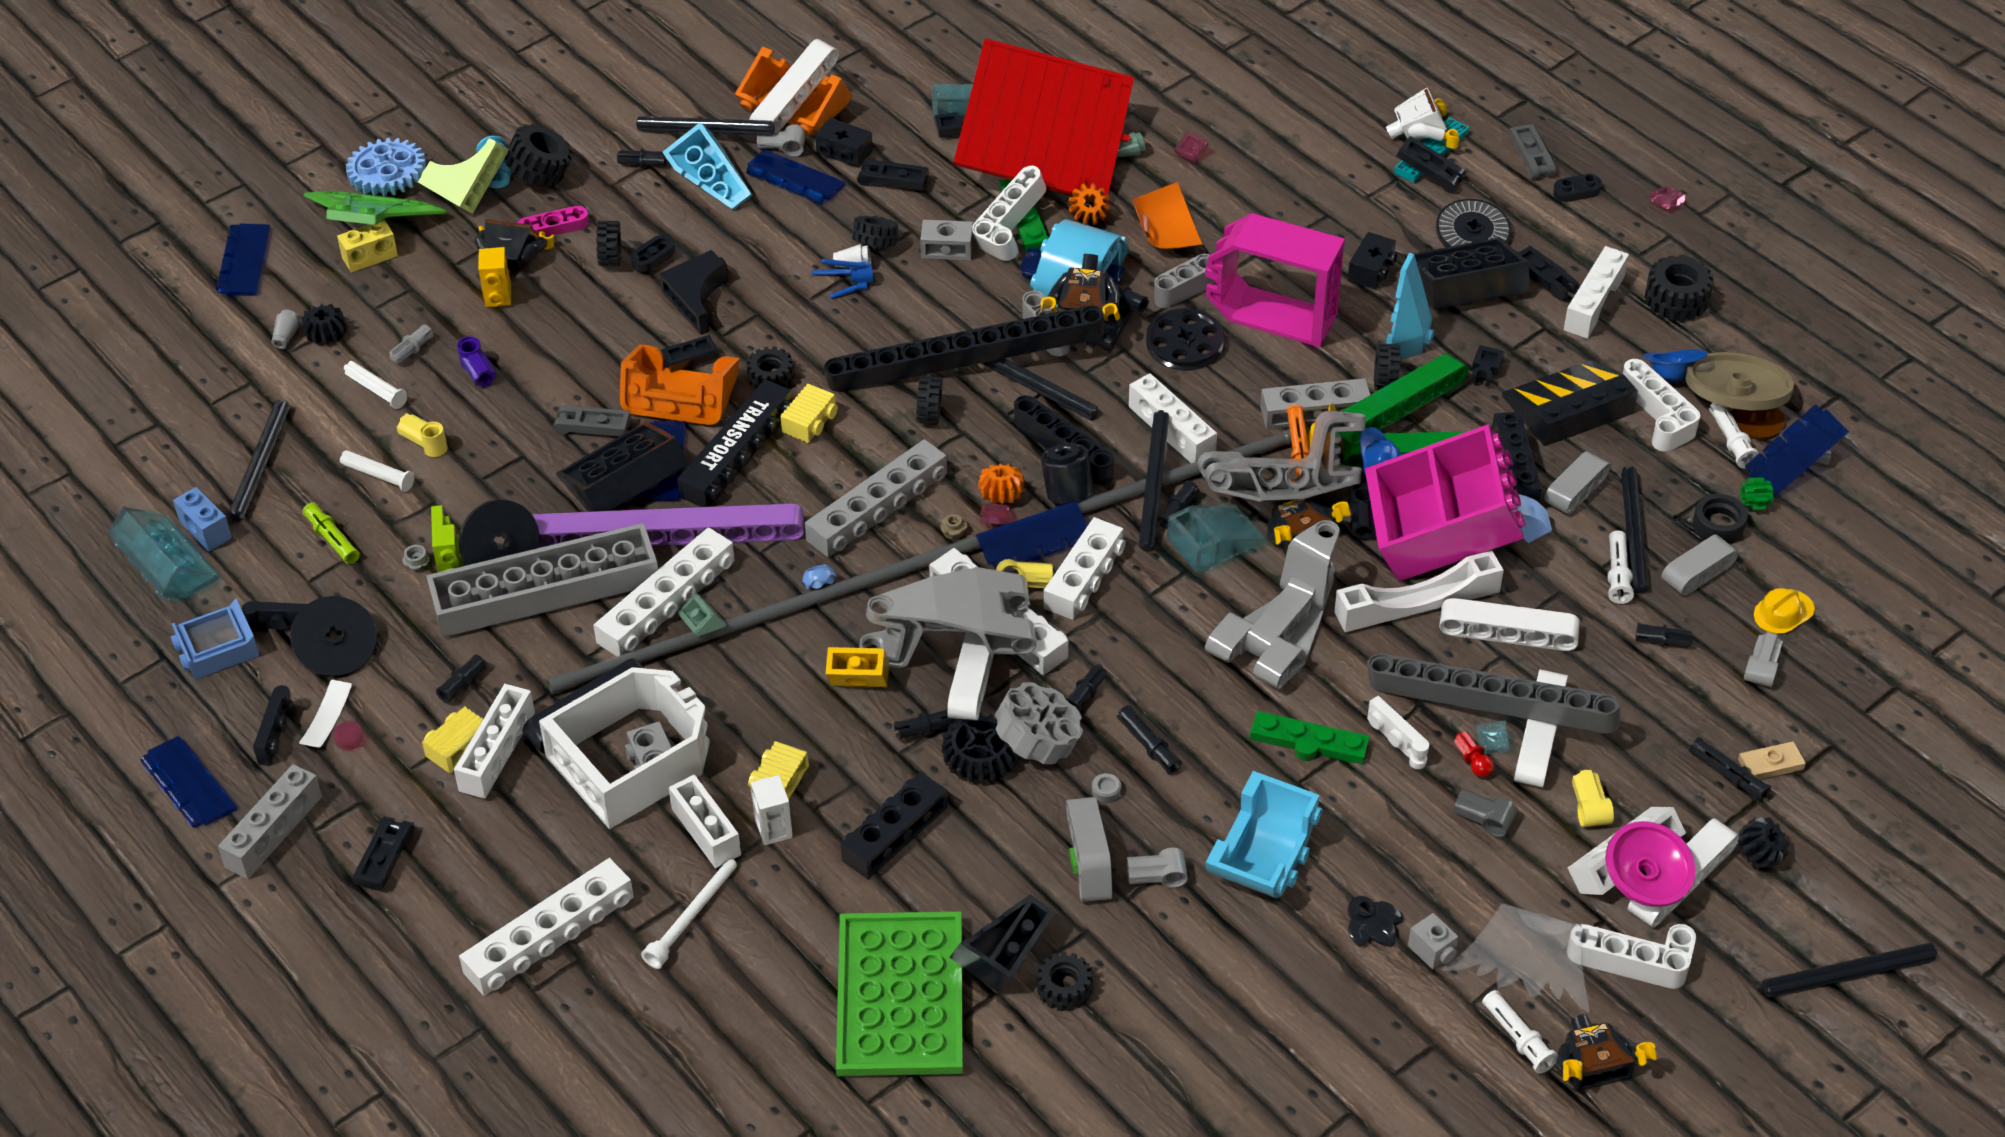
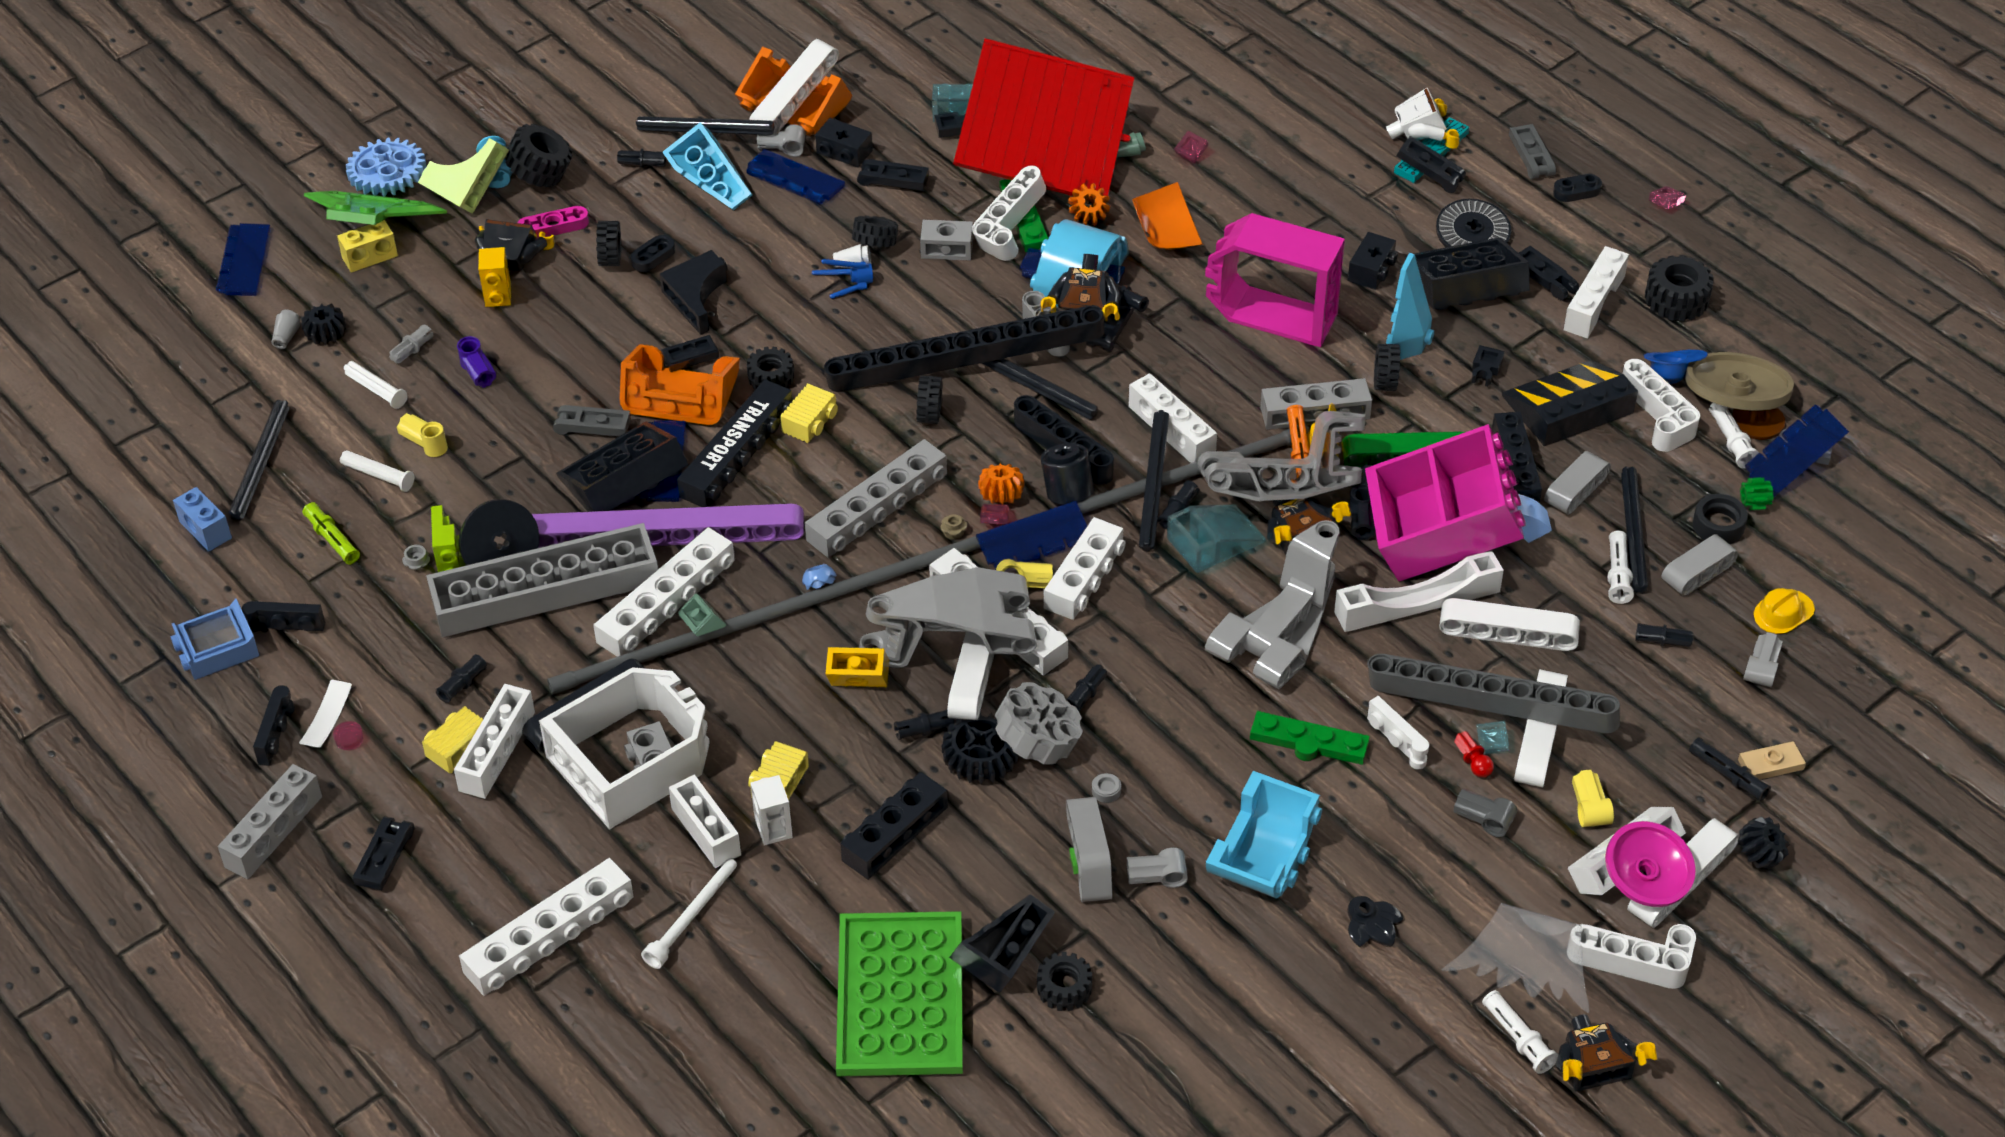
clear light blue slope [108,507,220,599] -> none
clear blue windscreen [140,736,237,828] -> none
black piece [290,596,377,677] -> none
black pin [1117,705,1182,775] -> none
black wedge [1146,308,1224,370] -> none
light grey beam [1154,254,1215,308] -> none
green beam [1338,353,1469,445] -> none
blue piece [1359,427,1402,476] -> none
light grey brick [1408,913,1458,969] -> none
black axle [1761,943,1937,997] -> none

